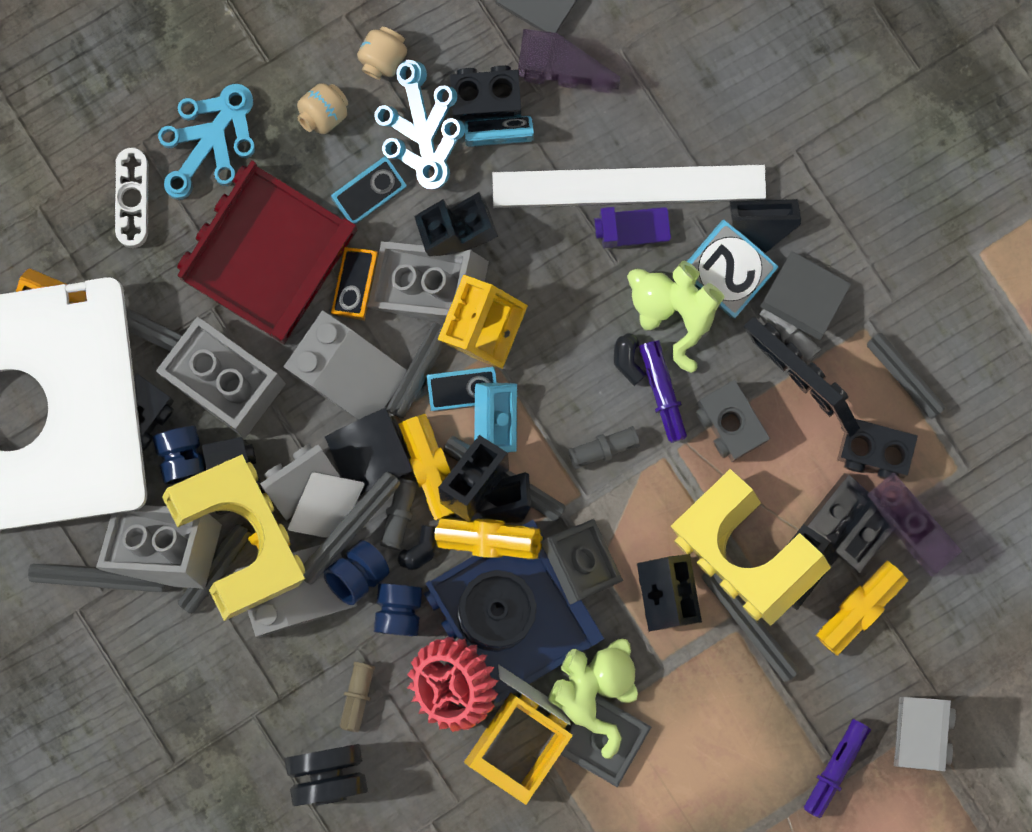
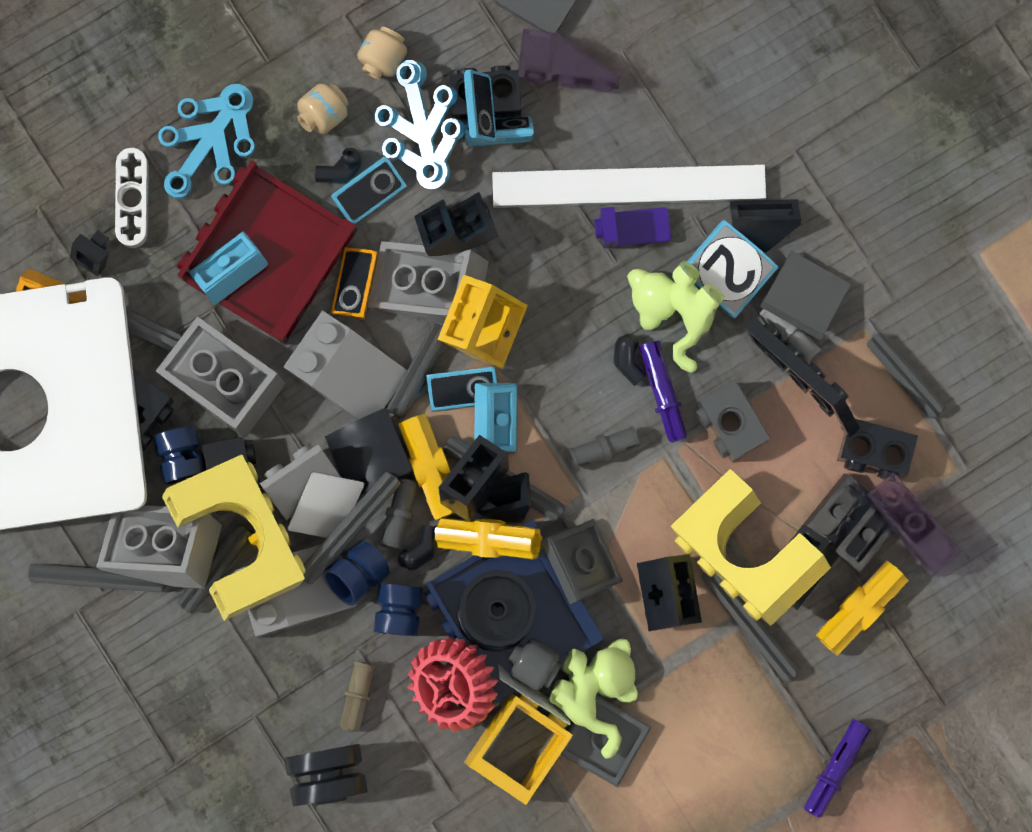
light grey slope [894,697,956,771] -> none
none -> black tile [70,230,110,277]
none -> medium azure slope [189,231,268,305]
none -> black arm [315,148,362,183]
none -> slope [464,70,497,145]
none -> dark grey head [508,639,562,691]

